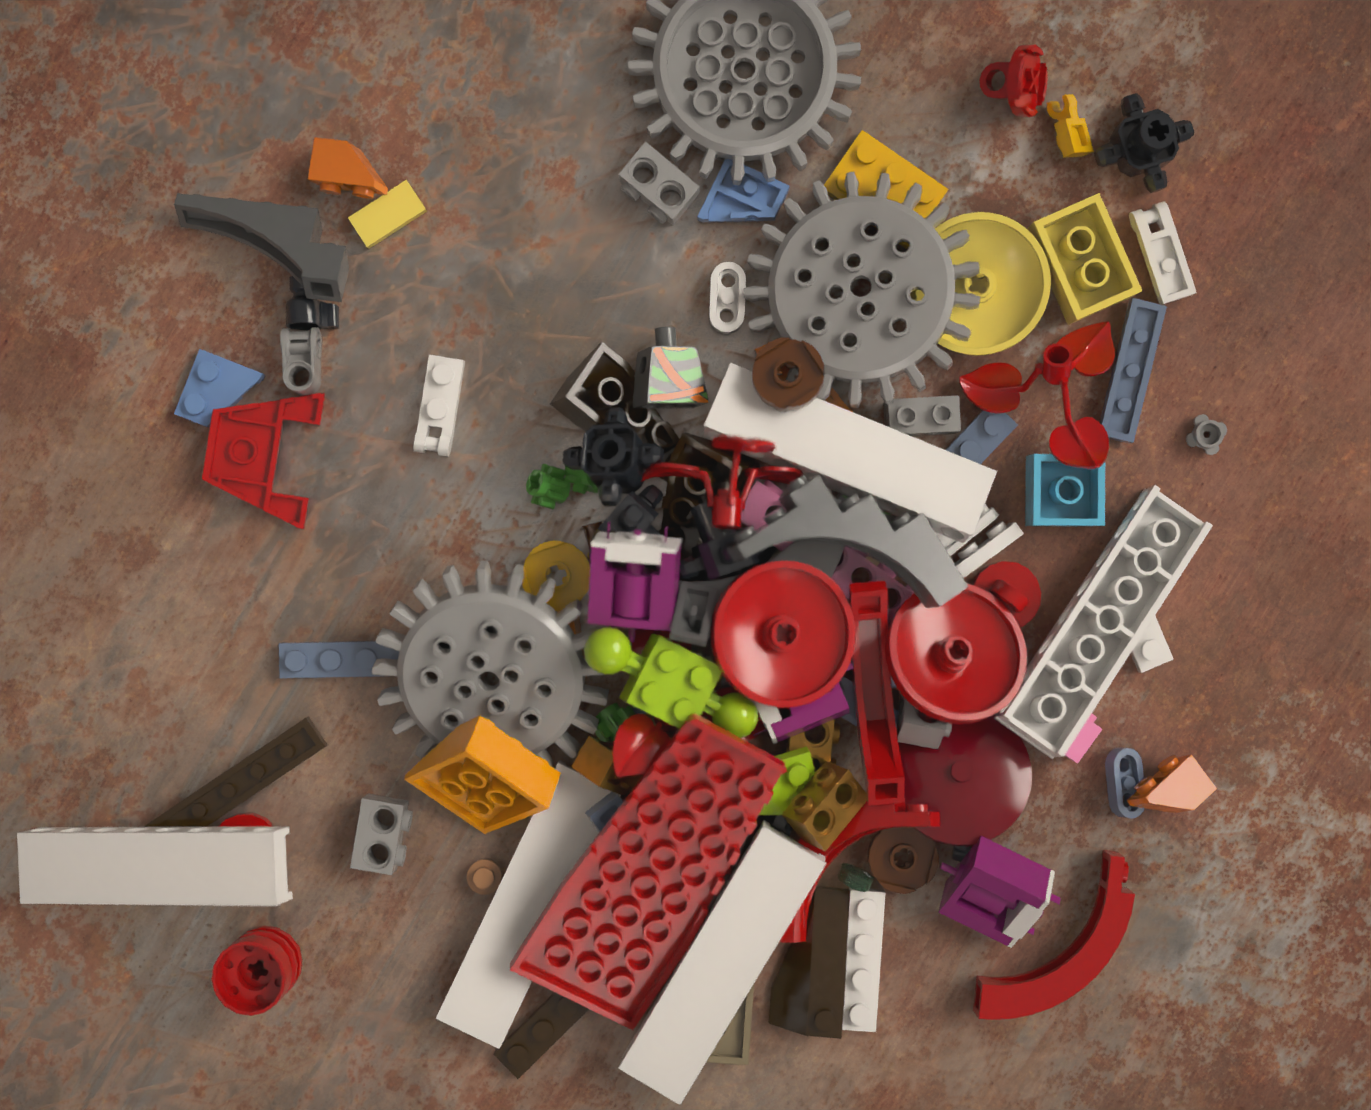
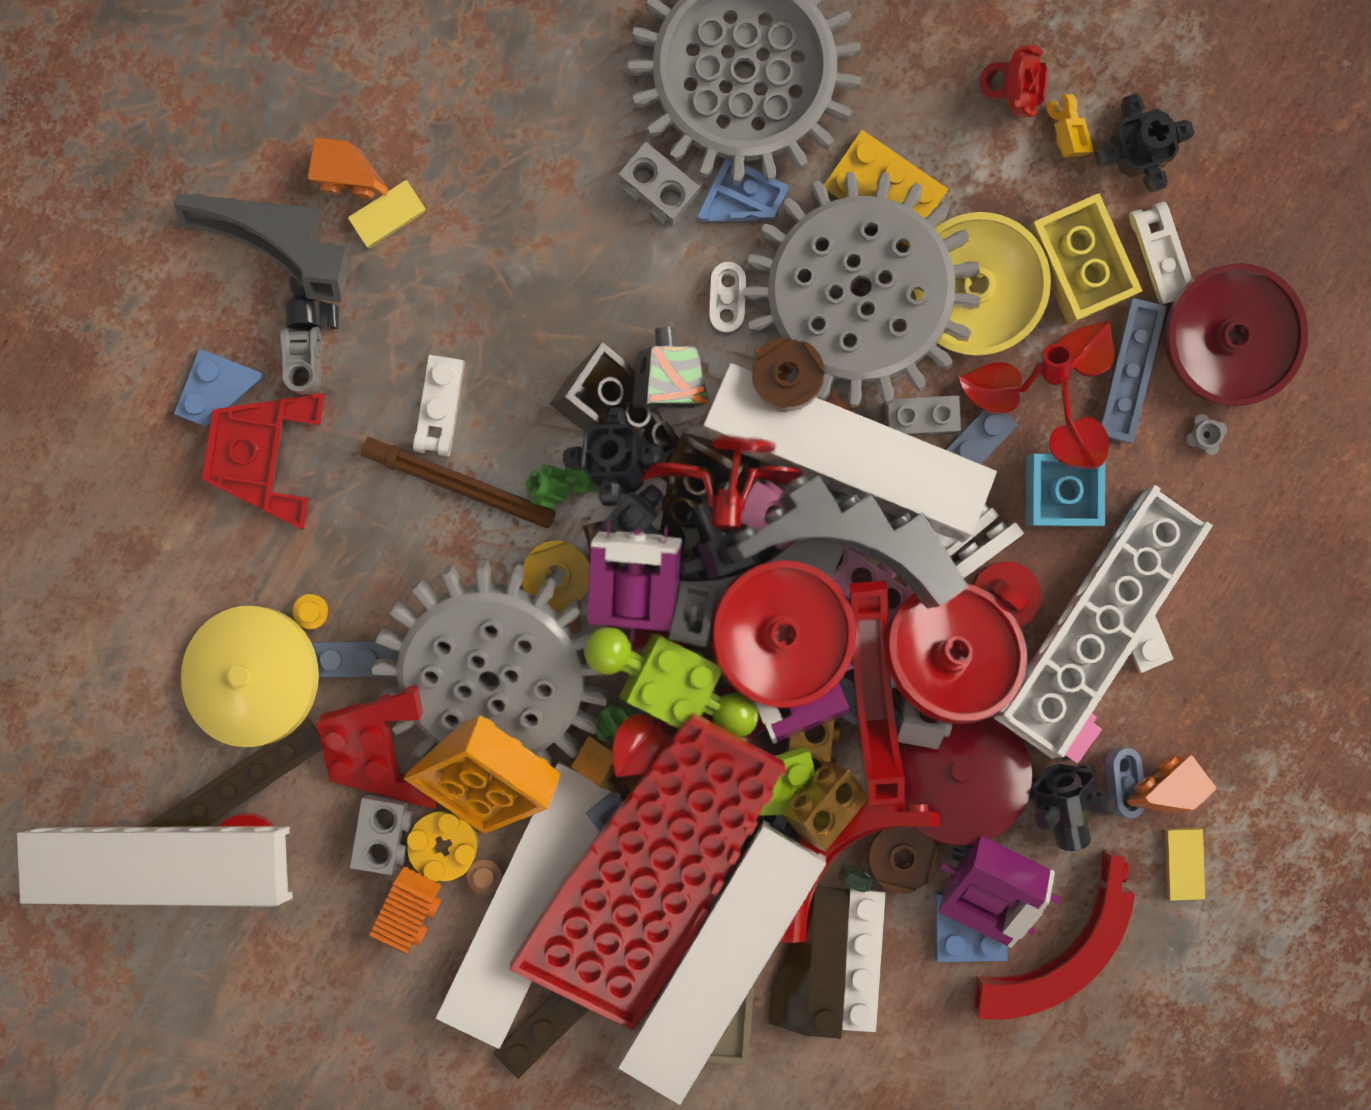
red wheel [212,925,303,1016] -> none
none -> light yellow dish [181,606,319,747]
none -> yellow plate [293,594,329,629]
none -> red wing [317,685,439,808]
none -> reddish brown axle [361,436,556,528]
none -> orange brick [369,867,442,955]
none -> yellow plate [407,810,479,882]
none -> medium blue wing [935,892,1008,962]
none -> black piece [1028,763,1115,851]
none -> dark red dish [1165,263,1308,406]
none -> light yellow tile [1165,827,1205,901]

